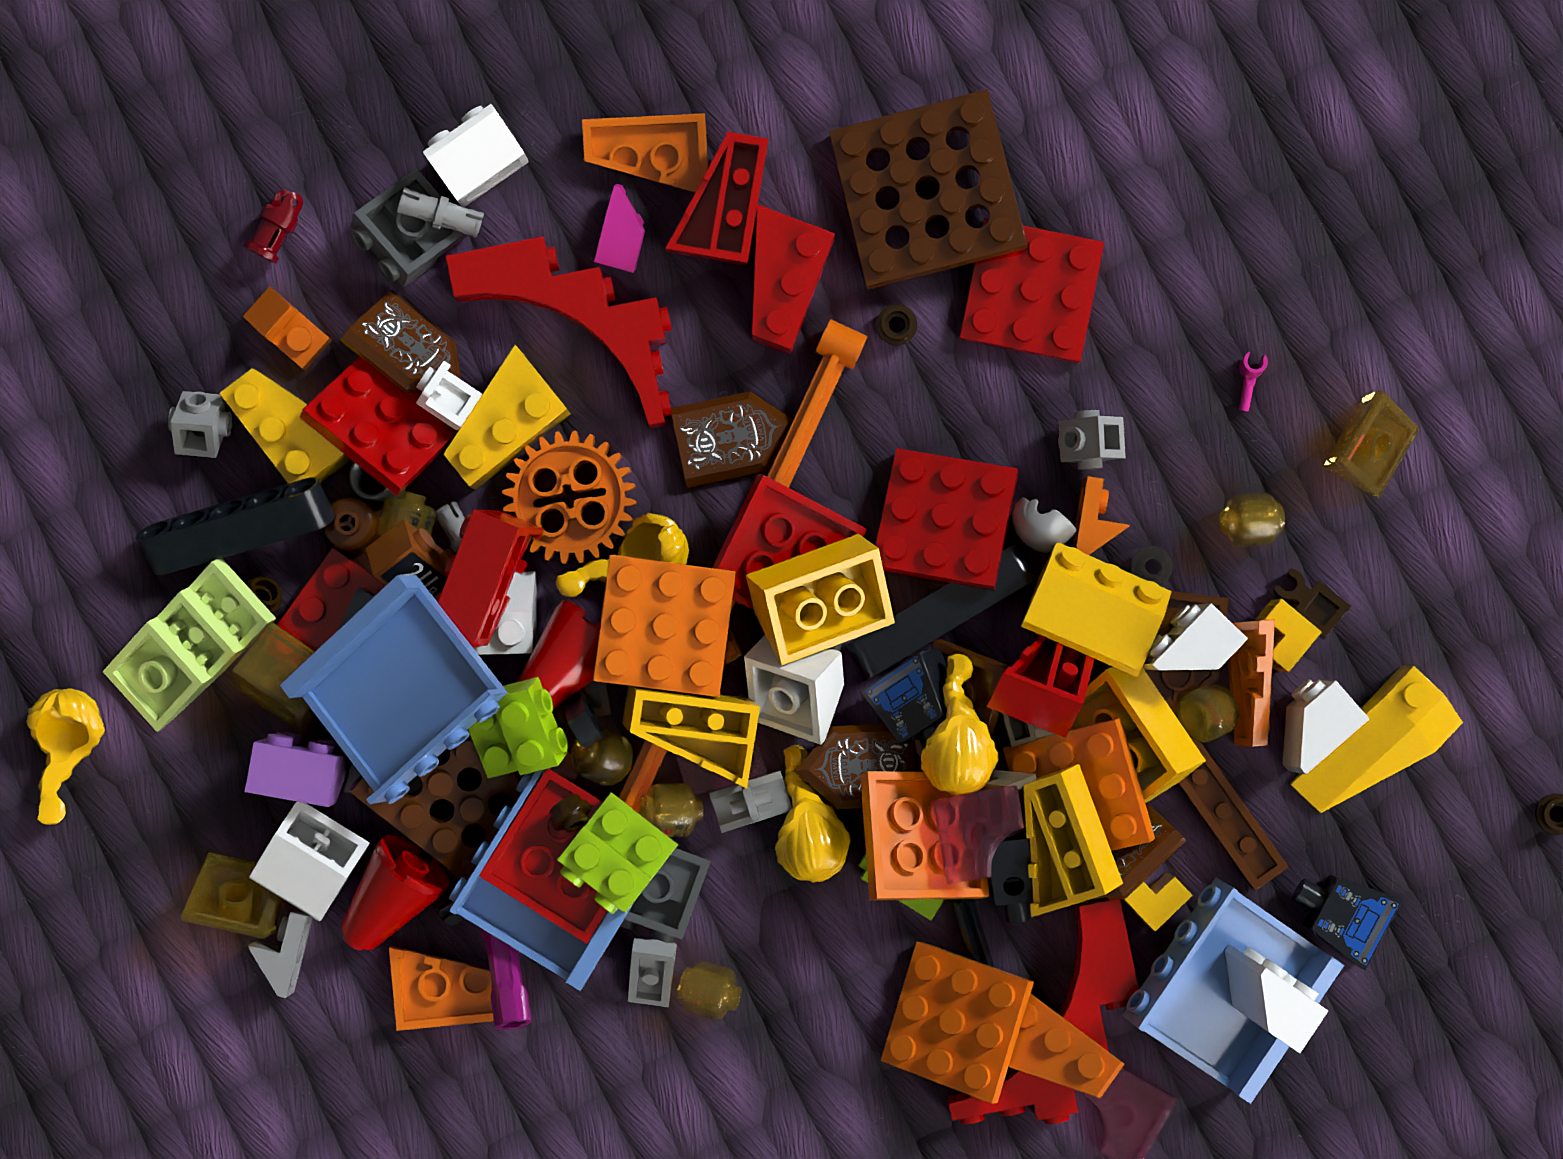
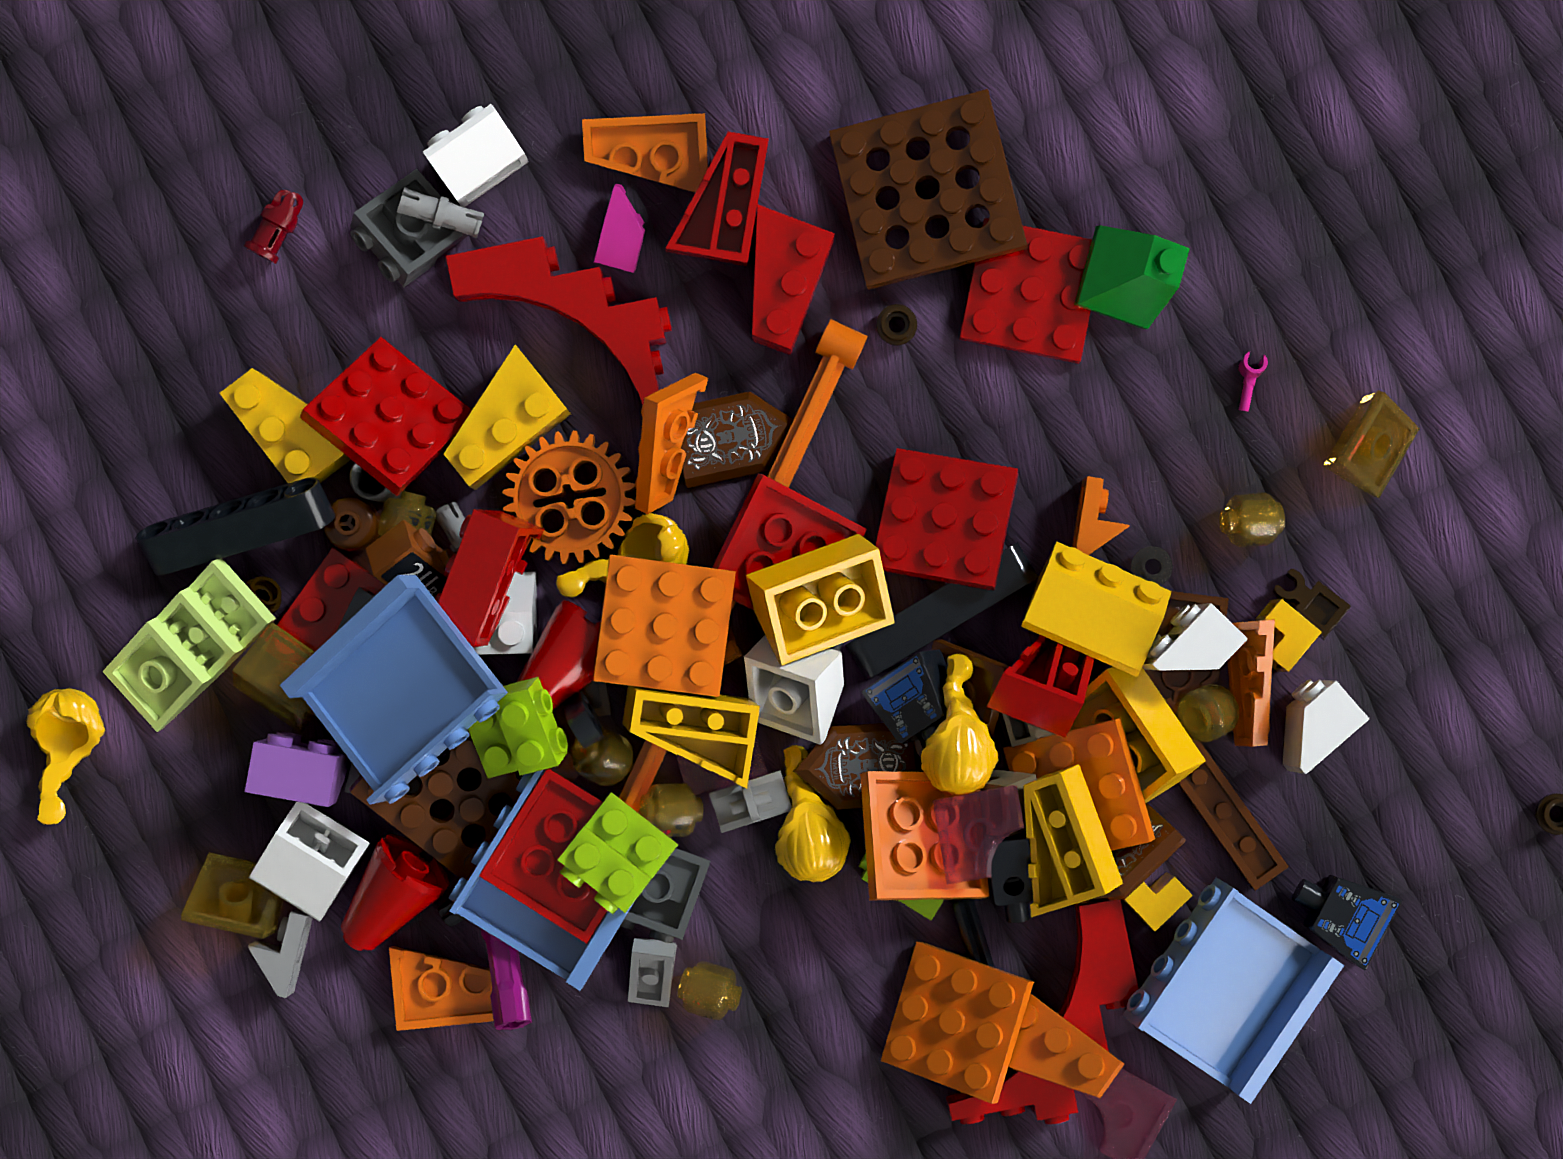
light grey brick [168,391,232,458] -> none
orange slope [243,286,332,371] -> none
reddish brown tile [340,291,461,393] -> none
white bracket [416,361,482,431] -> none
dark brown plate [549,794,591,833] -> none
light grey hair [1012,497,1077,553] -> none
light grey brick [1058,410,1126,470] -> none
white slope [1225,944,1328,1053] -> none
yellow wedge [1289,666,1463,813] -> none
none -> orange wing [635,373,708,514]
none -> green slope [1074,225,1190,329]

